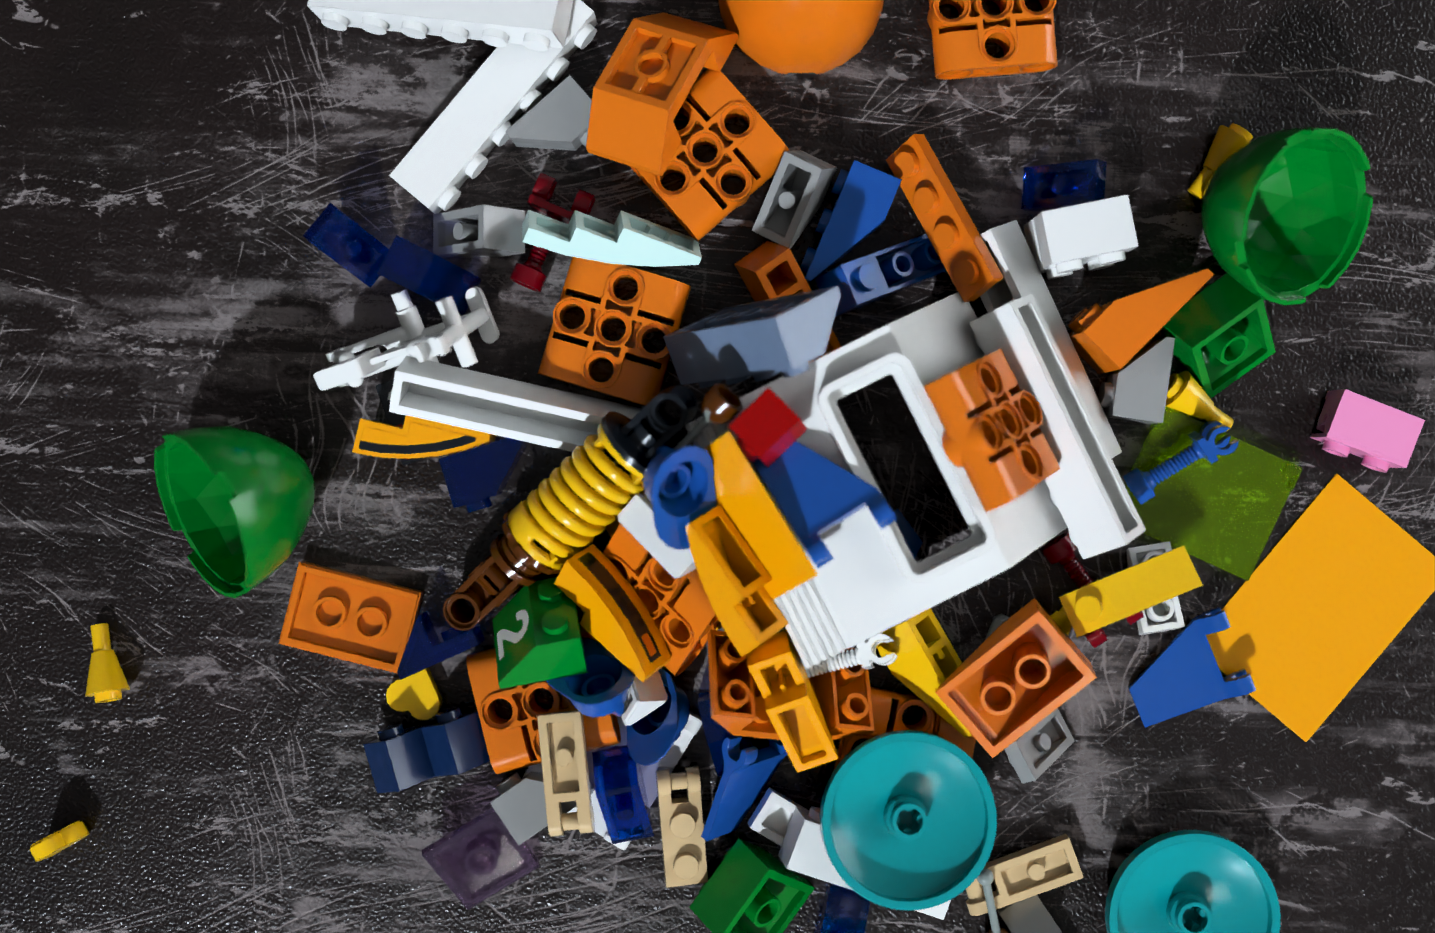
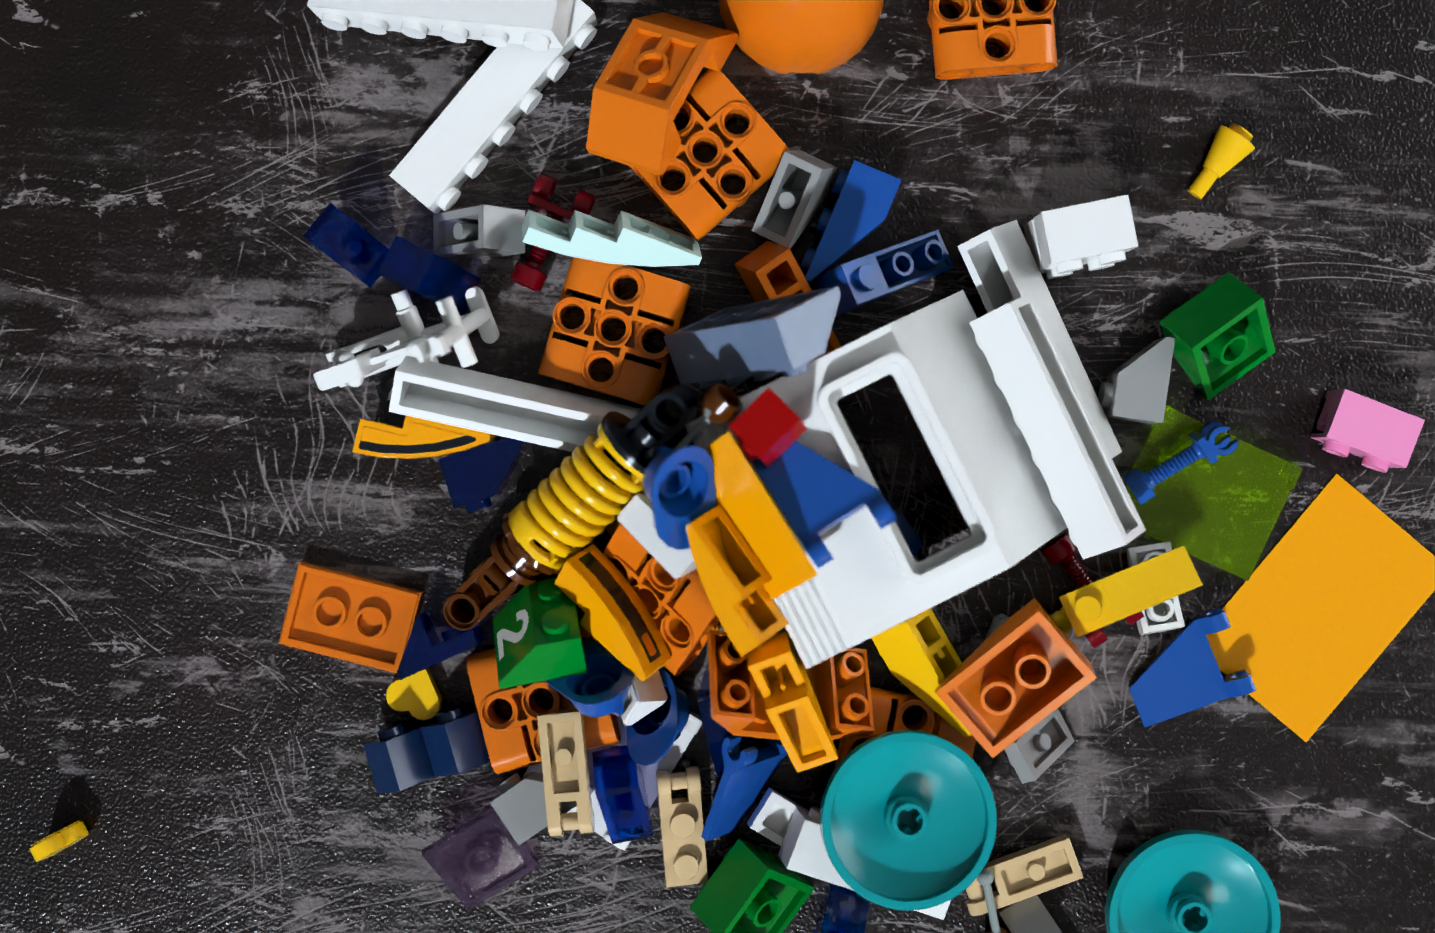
yellow cone [85,623,130,703] -> none
green piece [154,426,315,598] -> none
light grey slope [505,75,592,151] -> none
white bar [800,634,898,678] -> none
orange plate [886,134,1004,302] -> none
orange connector [924,348,1060,512] -> none
clear blue slope [1021,159,1107,212] -> none
orange slope [1067,268,1214,374] -> none
yellow cone [1166,371,1234,433] -> none
green piece [1201,128,1373,305] -> none

